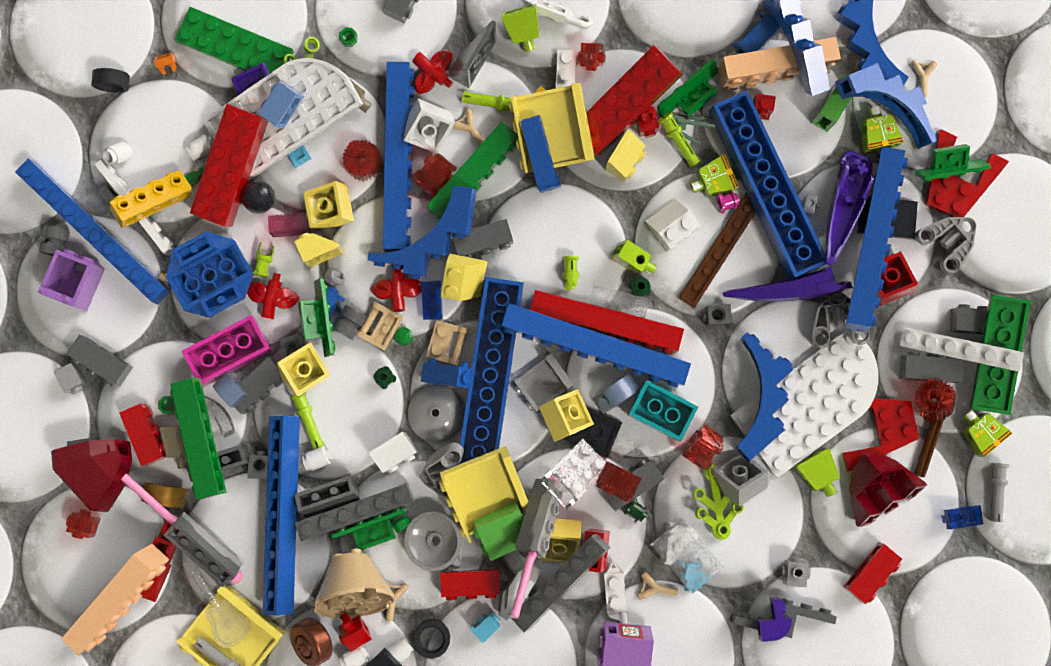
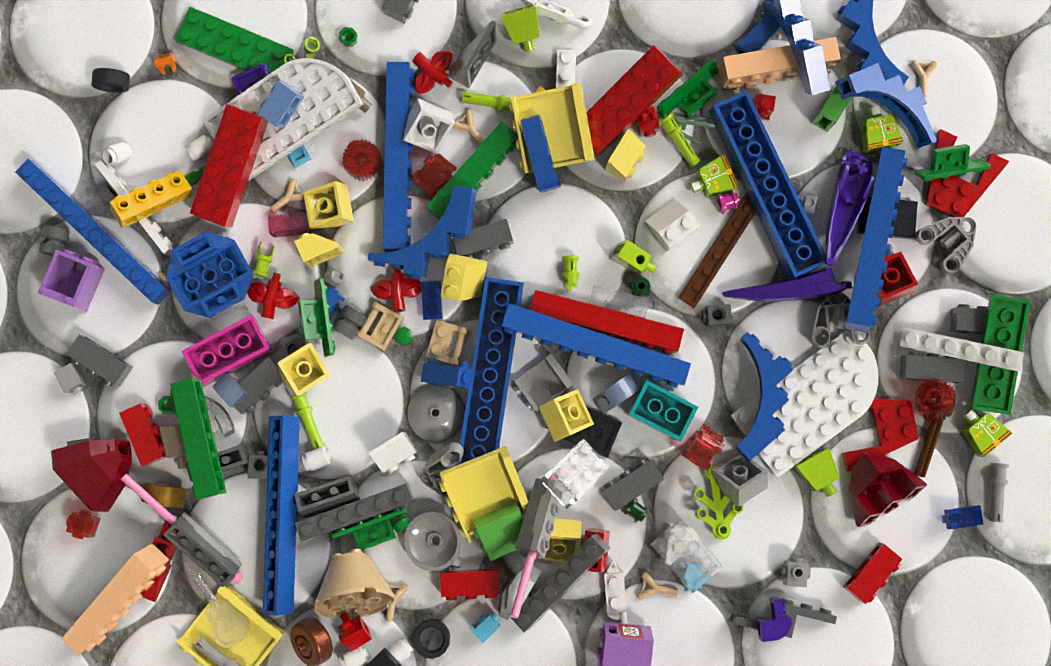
black piece [241,180,275,214] -> none
dark green brick [374,366,397,389] -> none
clear red brick [578,43,606,71] -> none
clear red brick [596,461,642,503] -> none
none -> tan piece [270,179,305,213]

